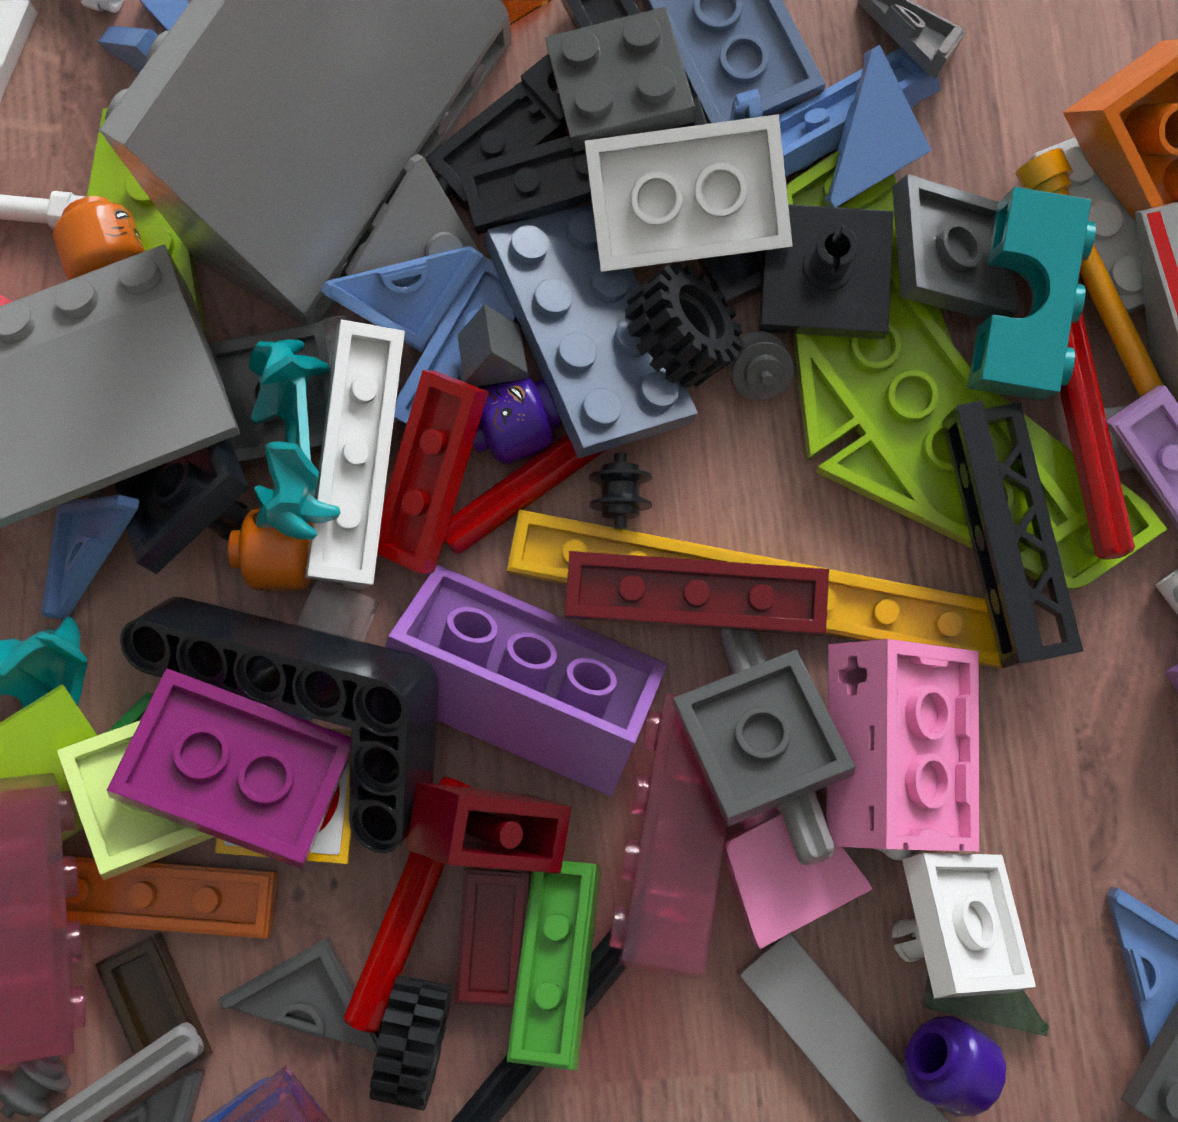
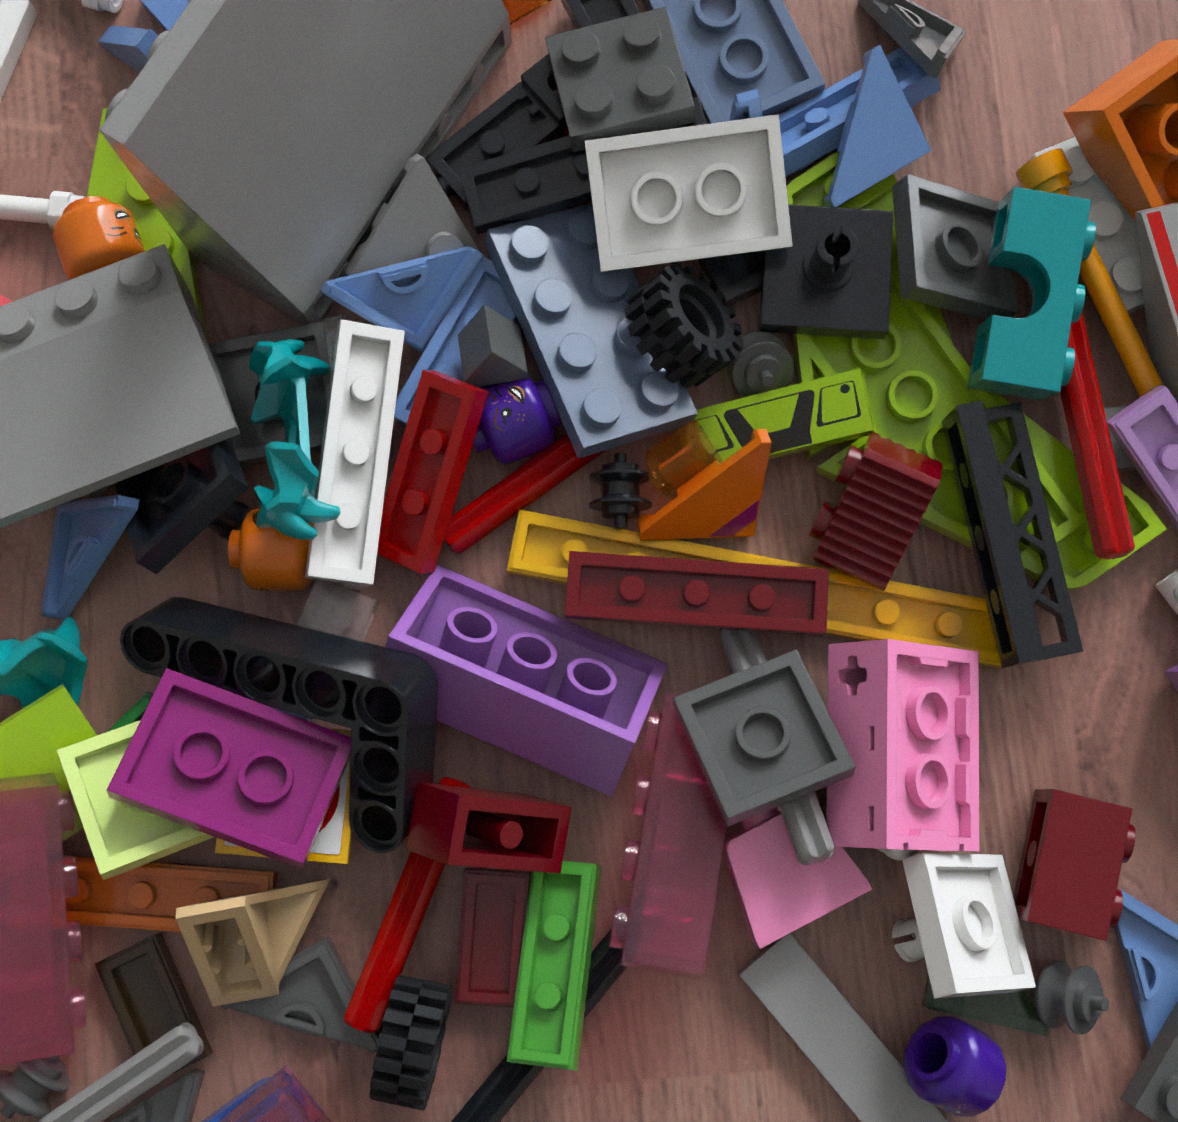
none -> tan slope [175,879,330,1007]
none -> orange tile [636,429,772,541]
none -> clear orange slope [645,420,723,500]
none -> lime tile [678,368,876,478]
none -> dark red brick [809,433,943,591]
none -> dark red brick [1013,789,1136,941]
none -> dark grey wheel [1031,961,1109,1035]

